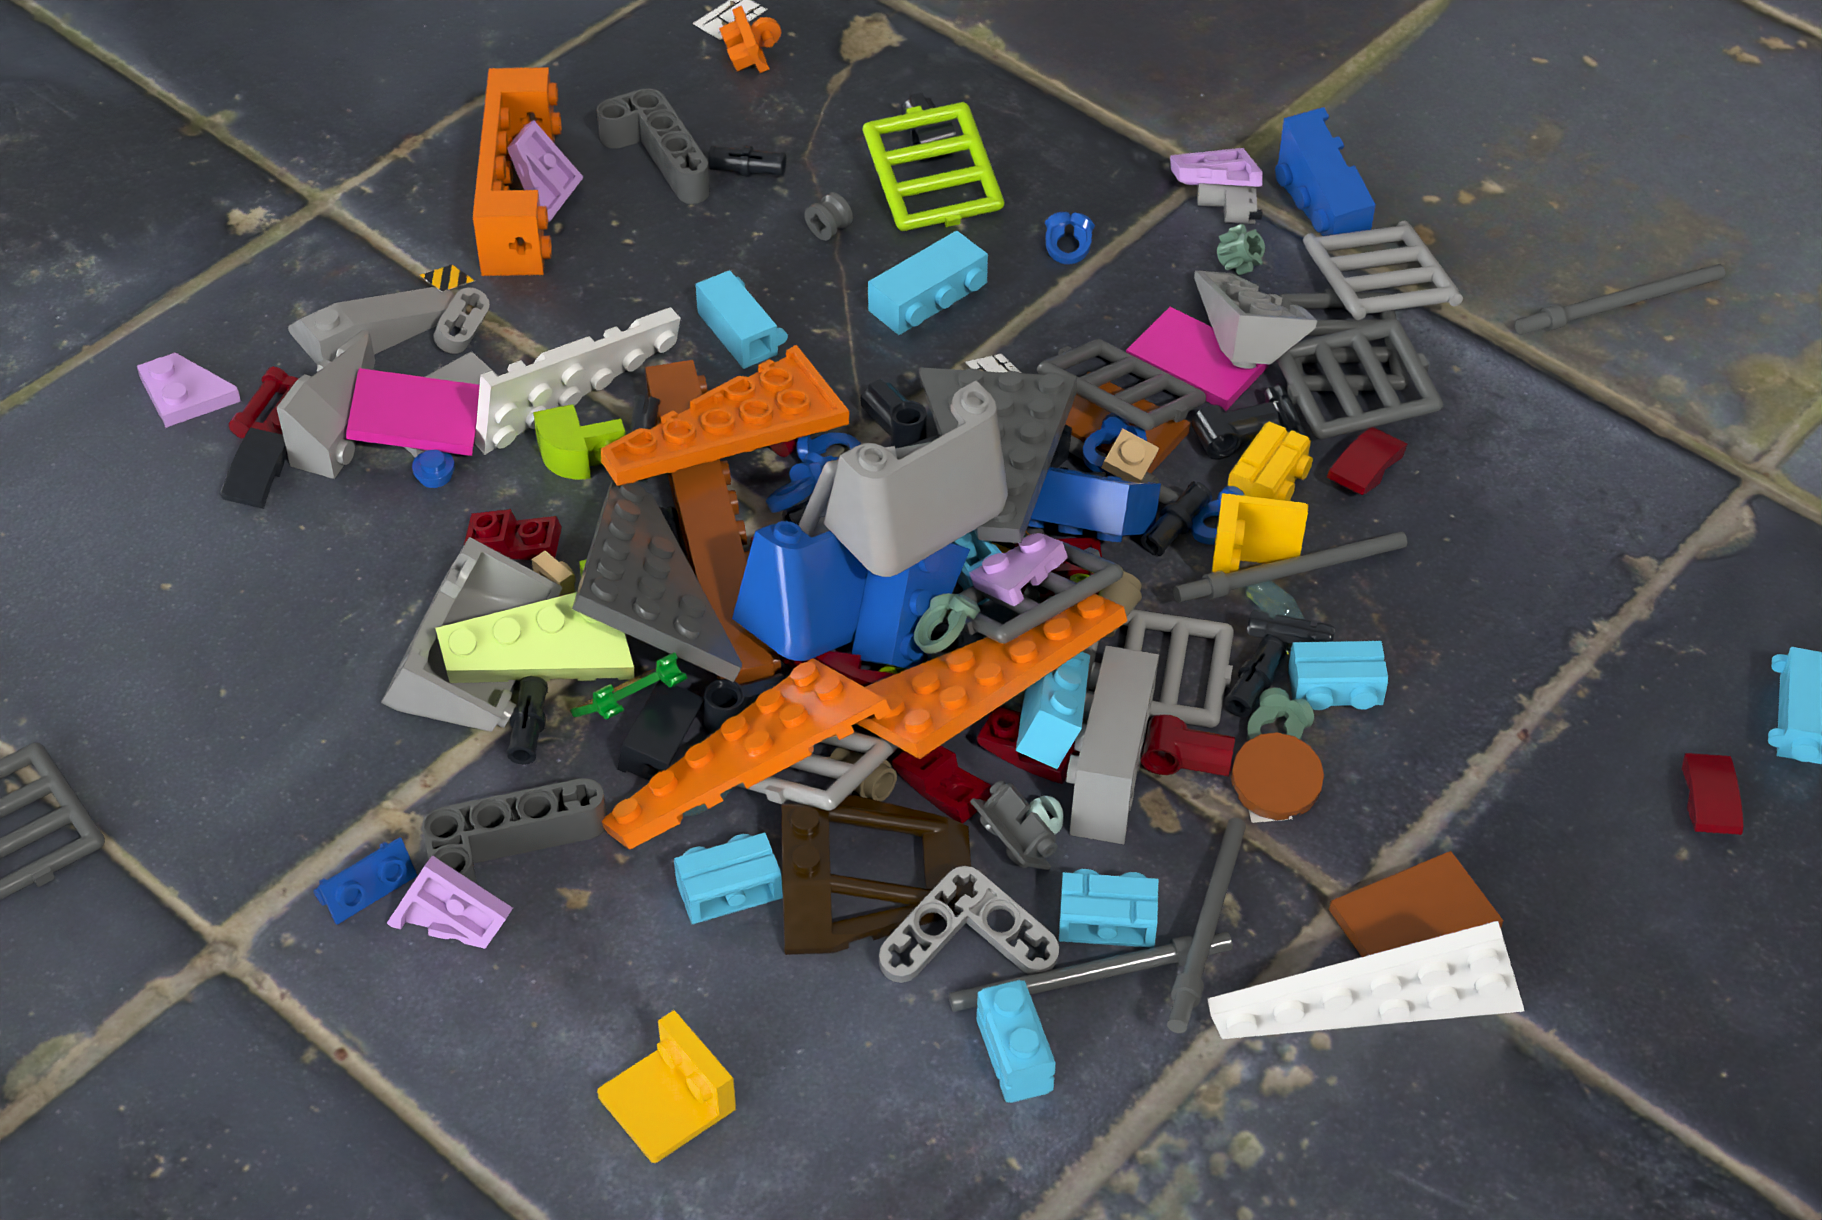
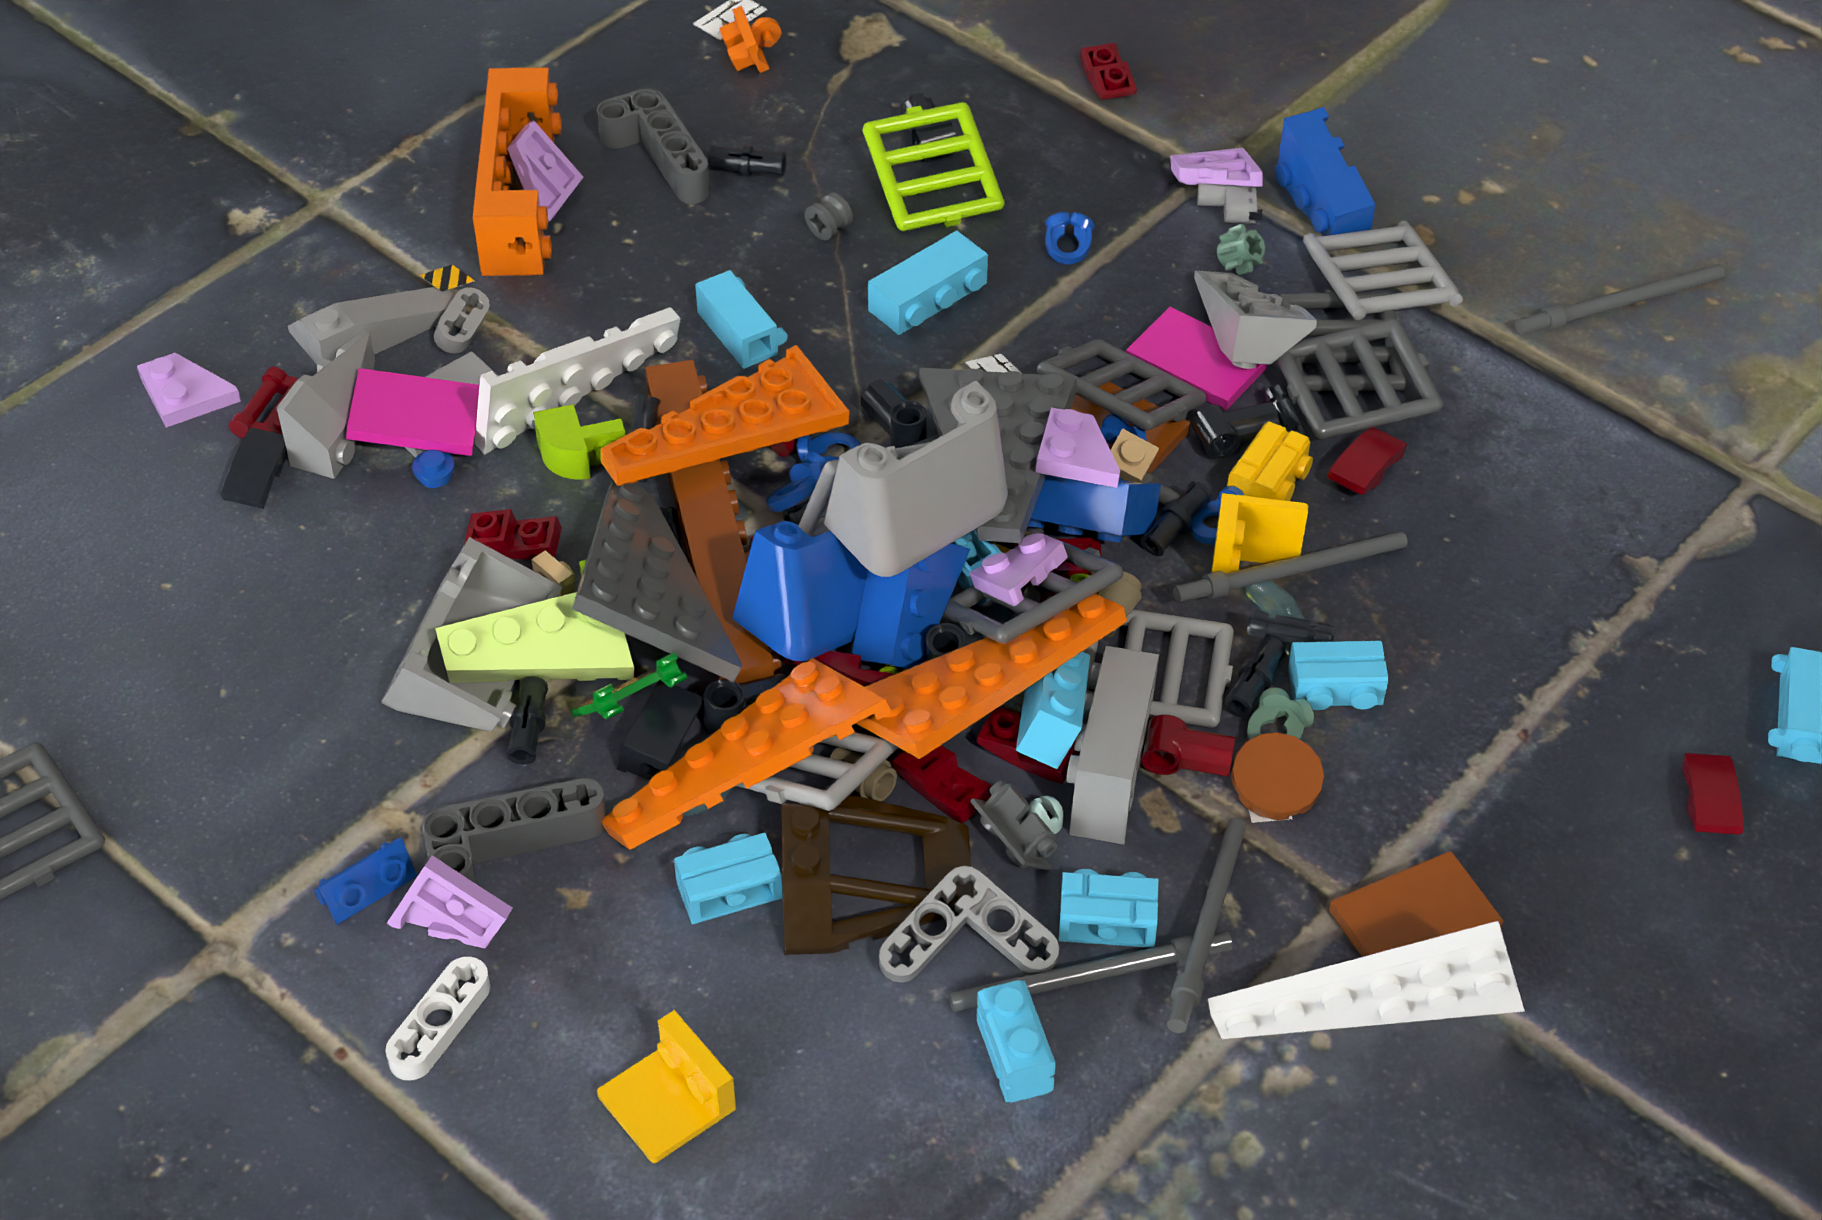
sand green piece [914,593,980,654] -> none
none -> white beam [386,957,490,1080]
none -> lavender wing [1035,407,1120,488]
none -> dark red slope [1080,43,1137,100]

